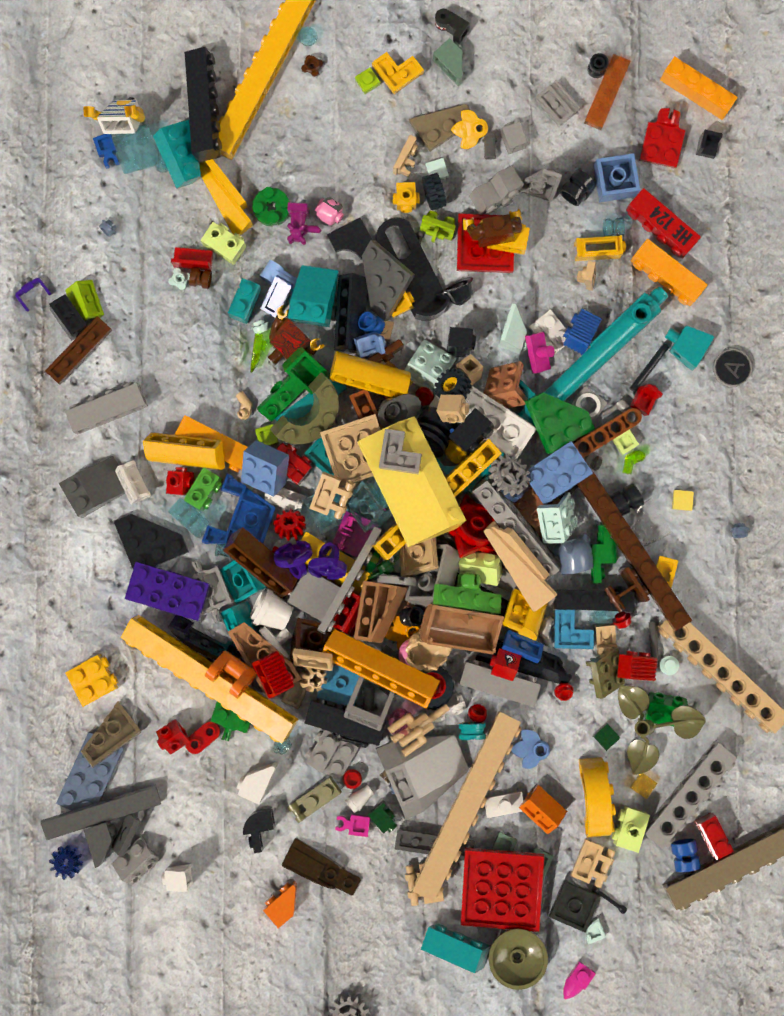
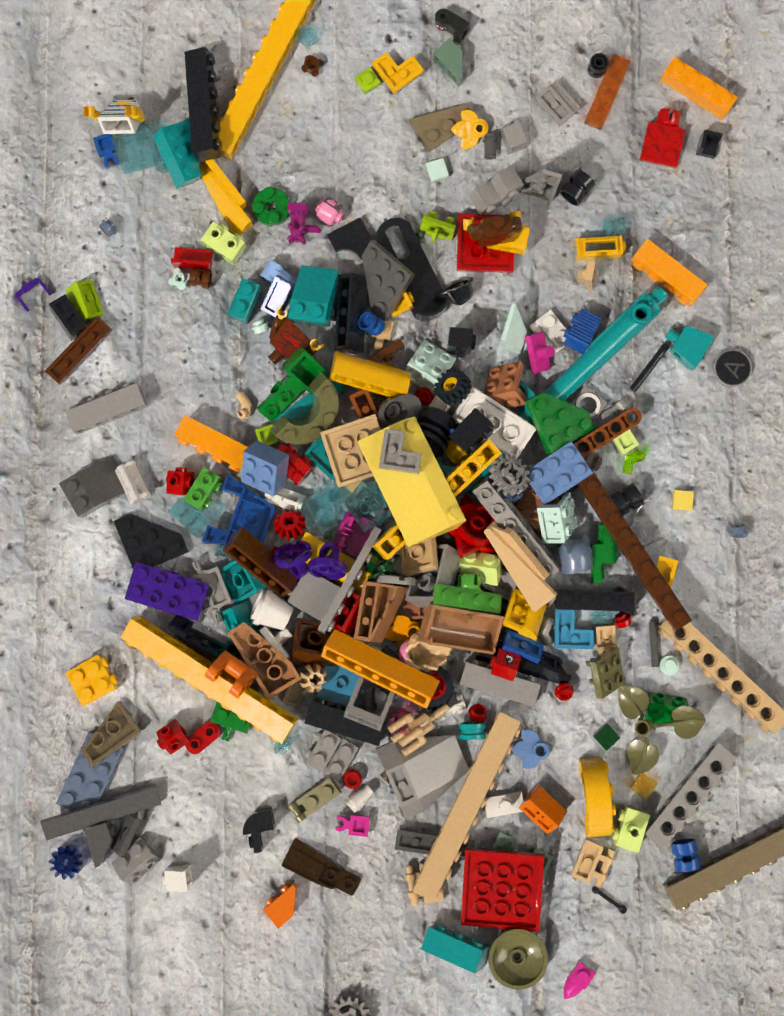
yellow brick [143,432,225,470] -> none
white slope [236,762,279,804] -> none
clear neon green plate [250,333,267,373] -> none
red brick [252,651,295,699] -> none
tan tile [293,648,334,671] -> none
tan plate [309,472,354,519] -> none
black hinge [333,734,368,748] -> none
medium blue bracket [354,331,386,358] -> none
dark green brick [368,800,398,834] -> none
tan plate [393,135,418,177] -> none
yellow brick [393,182,420,213] -> none
black wheel [399,607,425,627] -> none
black bush [422,173,447,210] -> none
tan brick [436,395,469,423] -> none
tan brick [456,354,483,385] -> none
pearl dark grey plate [549,880,601,933] -> none
light aqua tile [586,917,606,945] -> none
medium blue brick [593,153,640,203] -> none
reddish brown plate [604,567,650,612] -> none
red brick [617,651,658,681] -> none
red brick [626,188,701,258] -> none
red bracket [630,384,663,416] -> none
red brick [694,813,734,860] -> none

